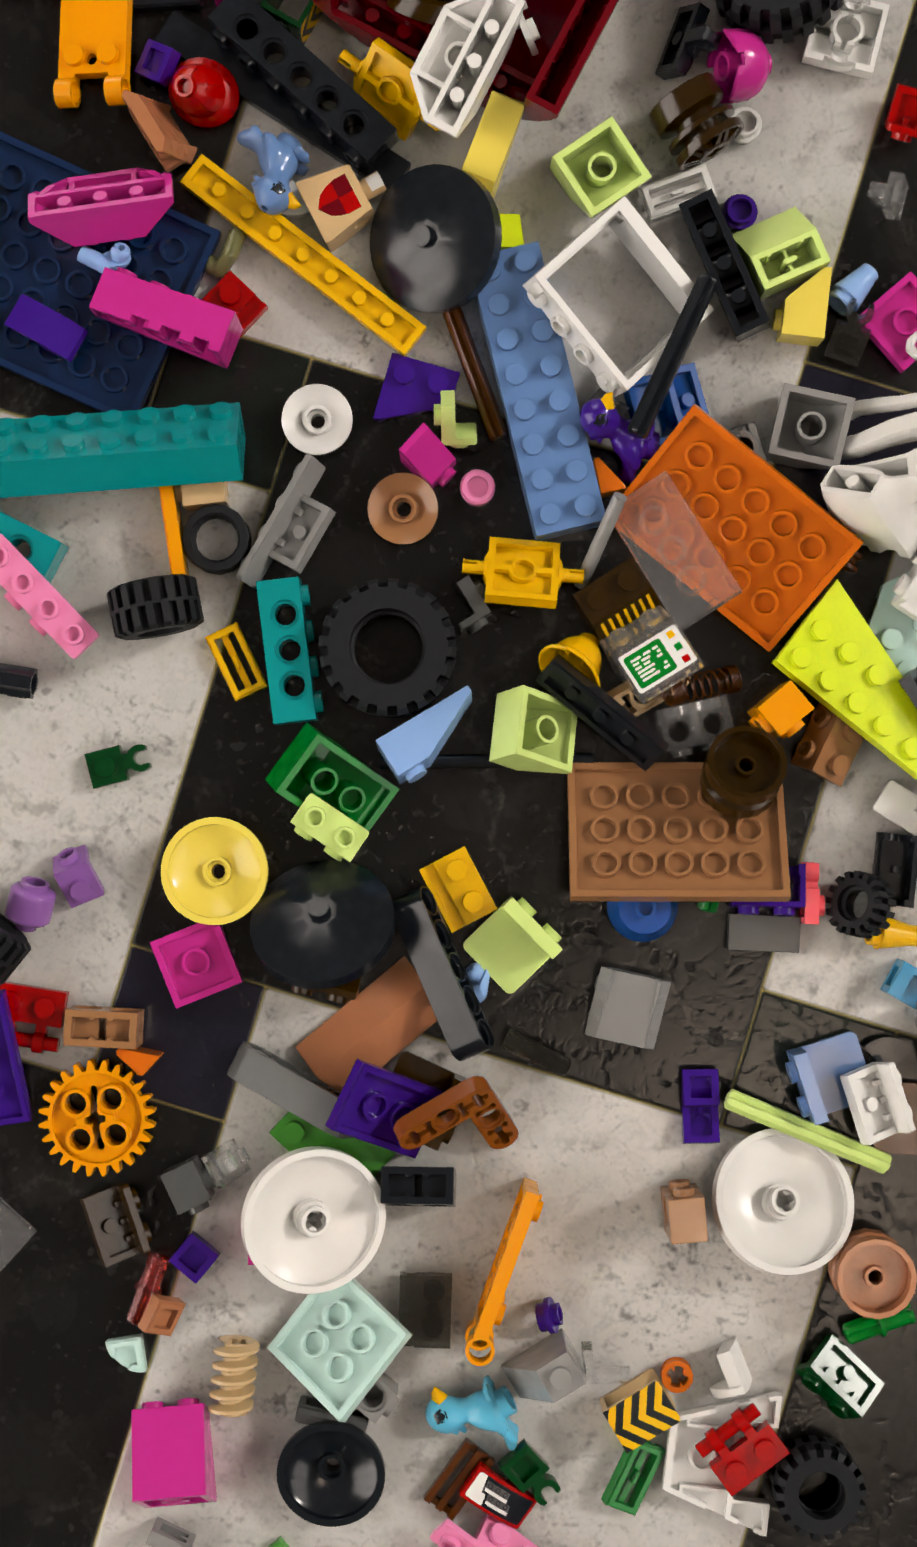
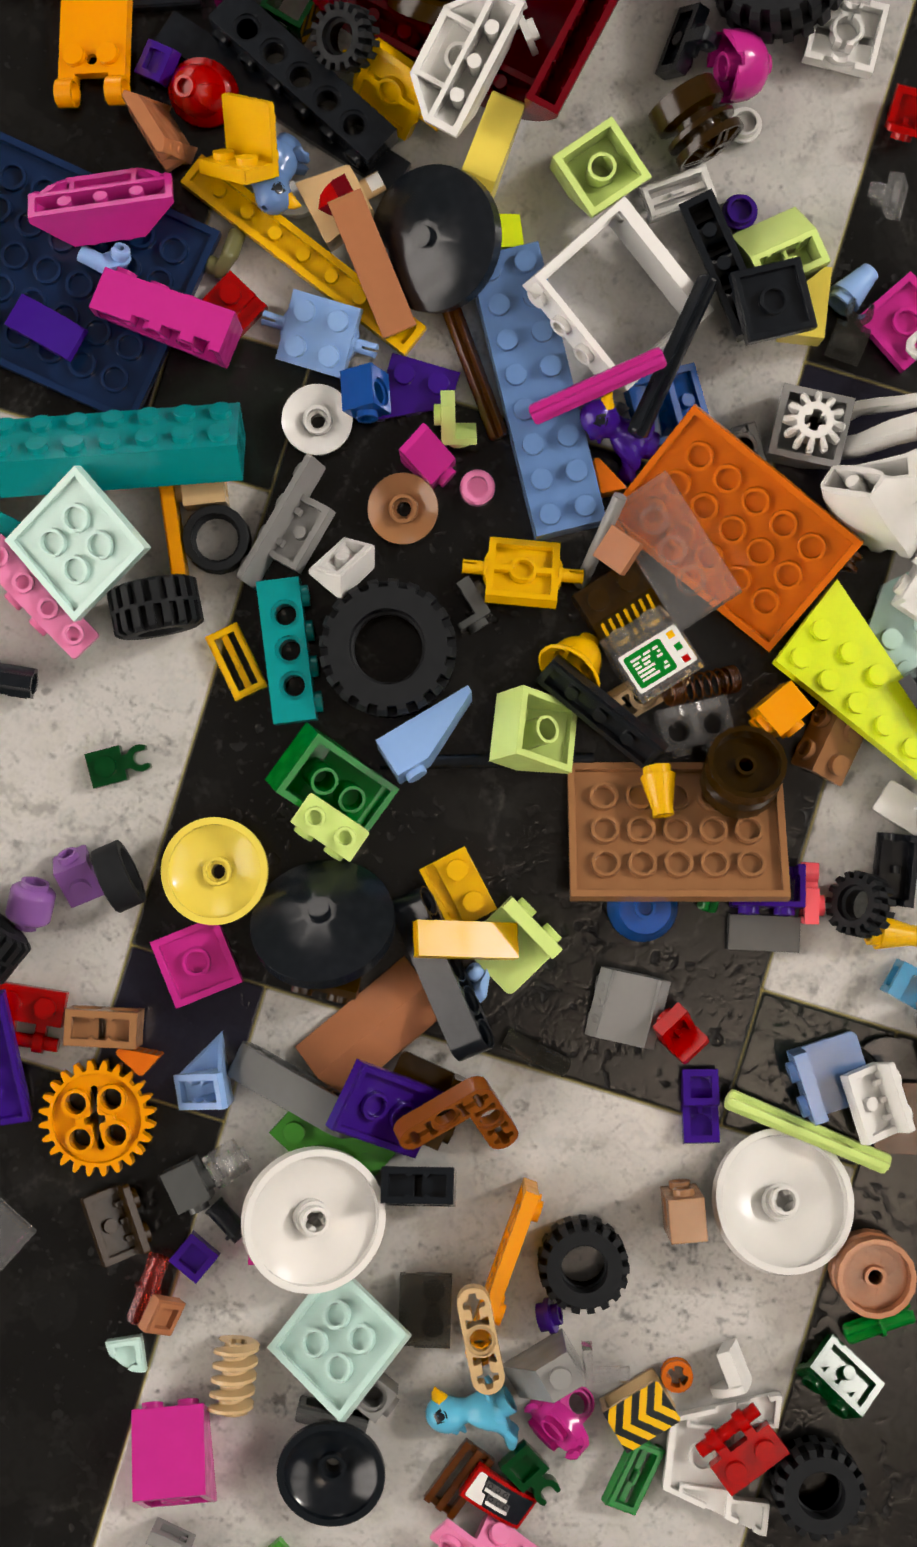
none -> light aqua plate [4,466,152,622]
none -> black tyre [91,840,146,913]
none -> light blue slope [173,1031,234,1110]
none -> yellow bracket [199,92,279,185]
none -> black pin [205,1197,242,1244]
none -> light blue plate [261,289,379,378]
none -> white slope [309,537,375,599]
none -> black tyre [310,1,380,73]
none -> nougat tile [327,188,417,339]
none -> blue brick [340,362,391,423]
none -> yellow tile [413,919,519,960]
none -> tan beam [457,1283,505,1395]
none -> dark pink tile [524,1386,595,1460]
none -> dark pink axle [528,347,667,424]
none -> black tyre [537,1214,630,1314]
none -> nougat tile [593,525,644,576]
none -> yellow cone [640,763,676,818]
none -> red bracket [652,1002,709,1064]
none -> black tile [728,256,818,346]
none -> white gear [782,391,846,455]

